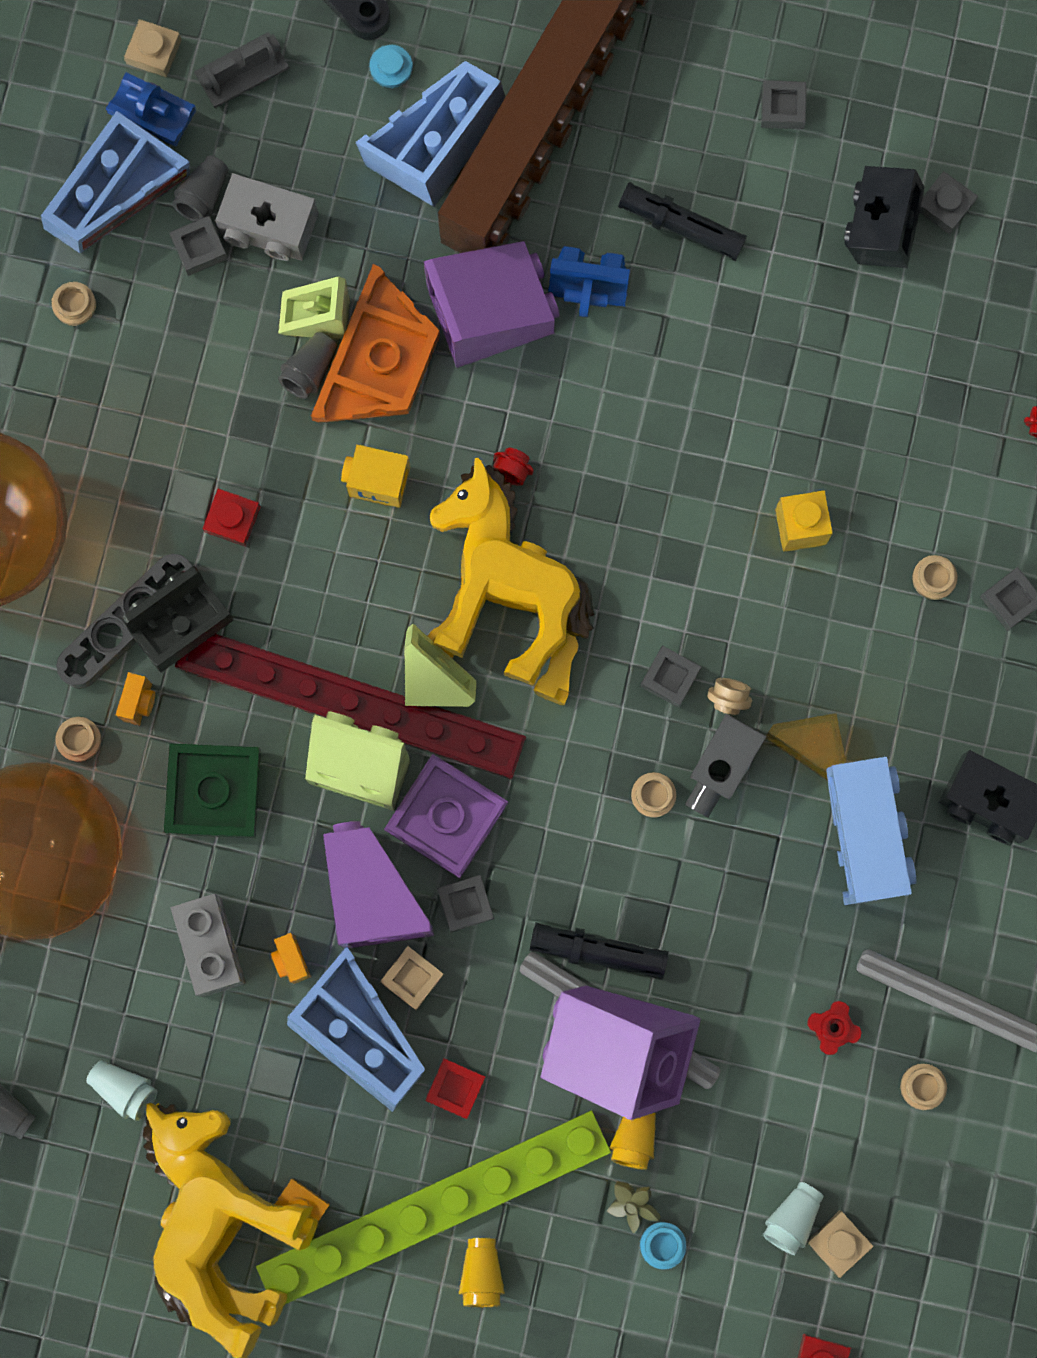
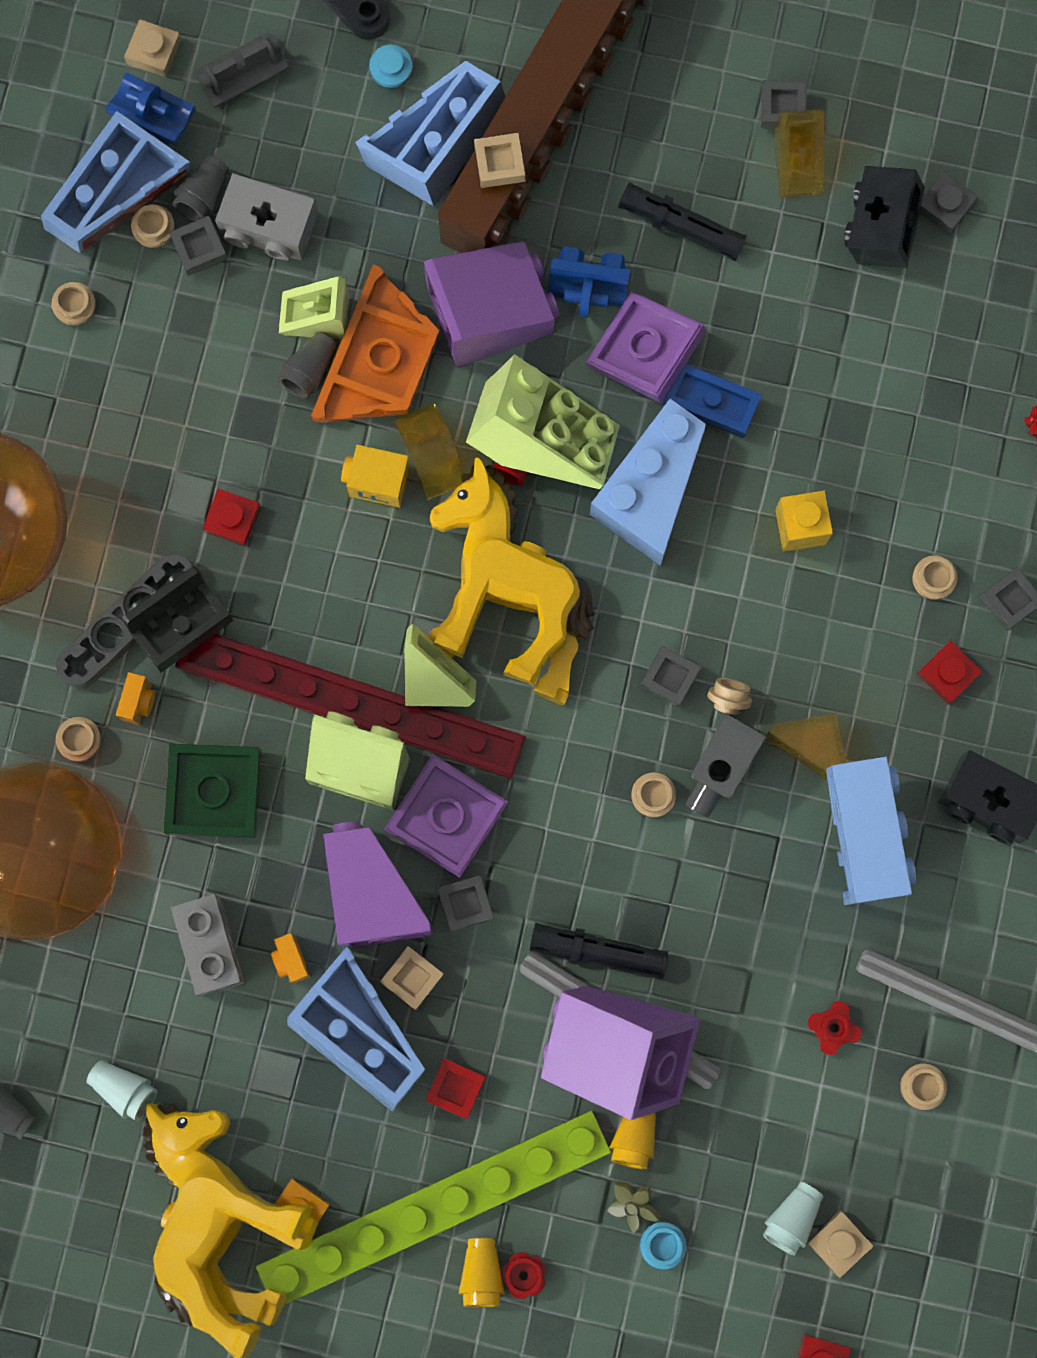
none -> tan plate [131,204,175,248]
none -> clear yellow slope [394,404,465,500]
none -> yellowish green slope [466,354,620,489]
none -> tan plate [474,133,525,188]
none -> red plate [501,1252,546,1299]
none -> medium lavender plate [586,291,707,403]
none -> light blue wedge [590,399,706,566]
none -> blue plate [663,364,762,438]
none -> clear yellow slope [774,109,825,197]
none -> red plate [917,640,982,705]

